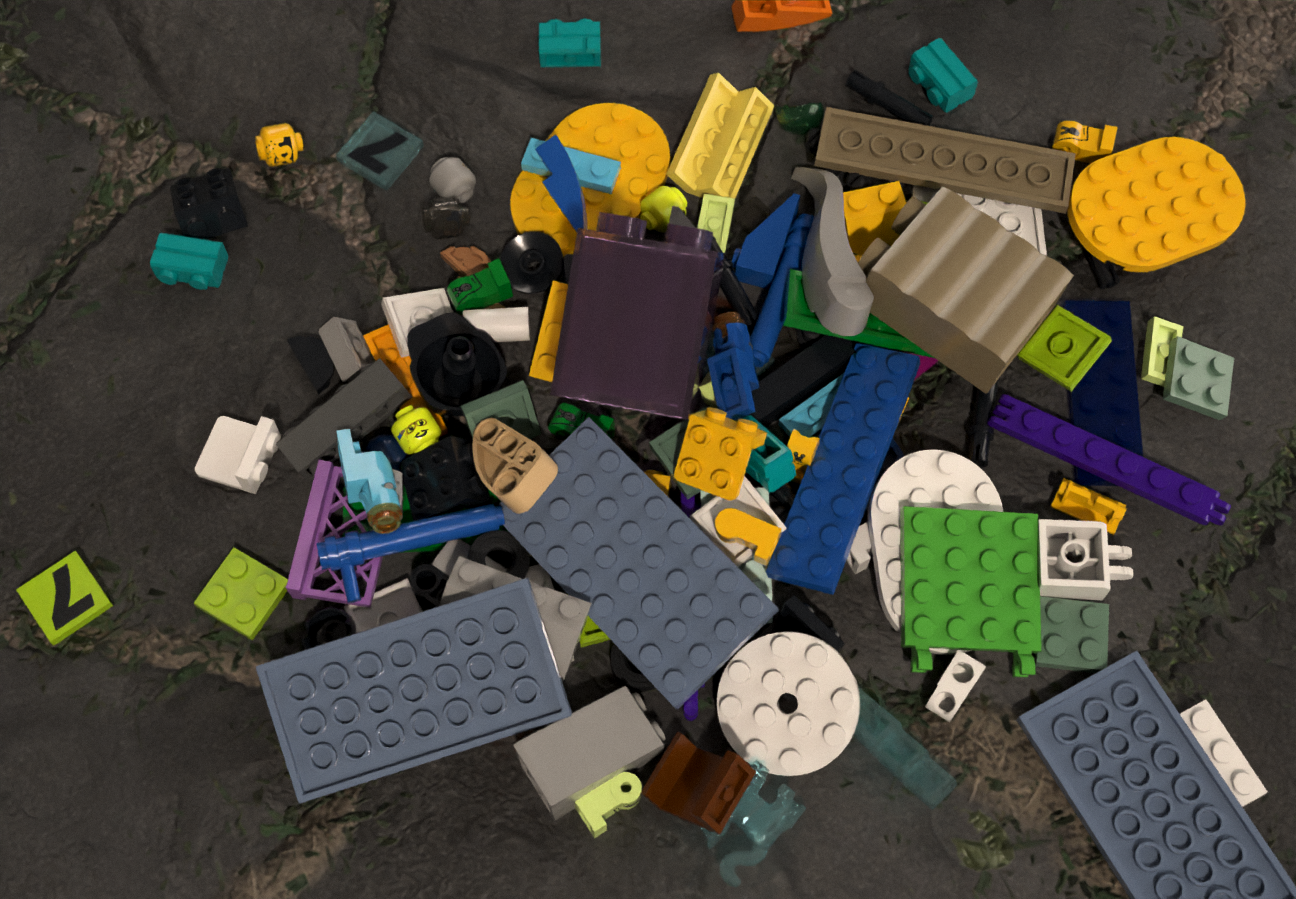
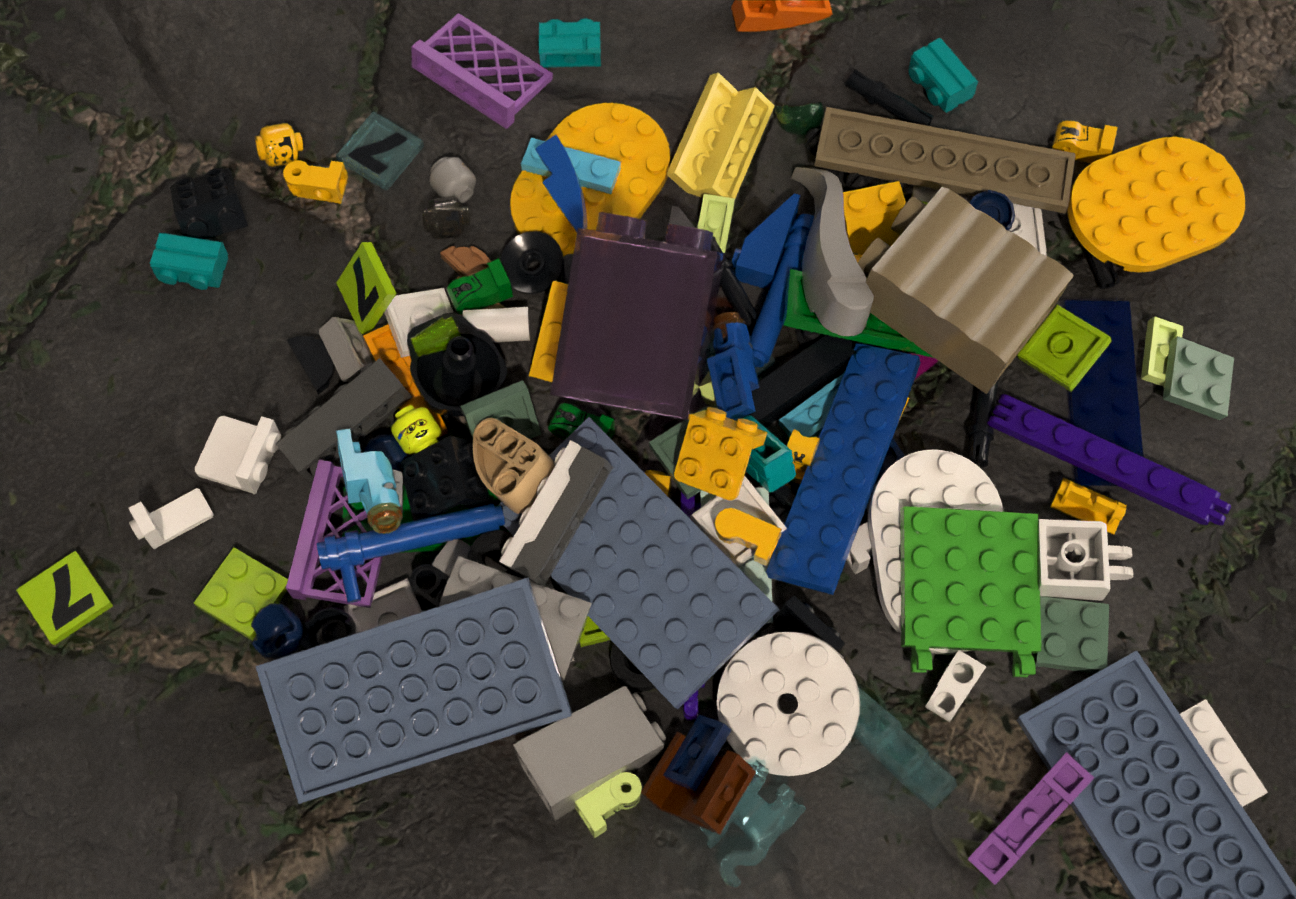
neon yellow head [640,186,687,233] -> none
none -> white bracket [129,488,214,549]
none -> dark blue hair [251,603,303,660]
none -> yellow leg [283,160,349,204]
none -> lime tile [336,242,397,334]
none -> clear neon green cone [410,317,461,357]
none -> medium lavender fence [411,13,553,129]
none -> dark grey piece [500,440,613,586]
none -> dark blue plate [663,715,732,792]
none -> medium lavender slope [968,752,1094,885]
none -> dark blue hair [969,190,1015,231]

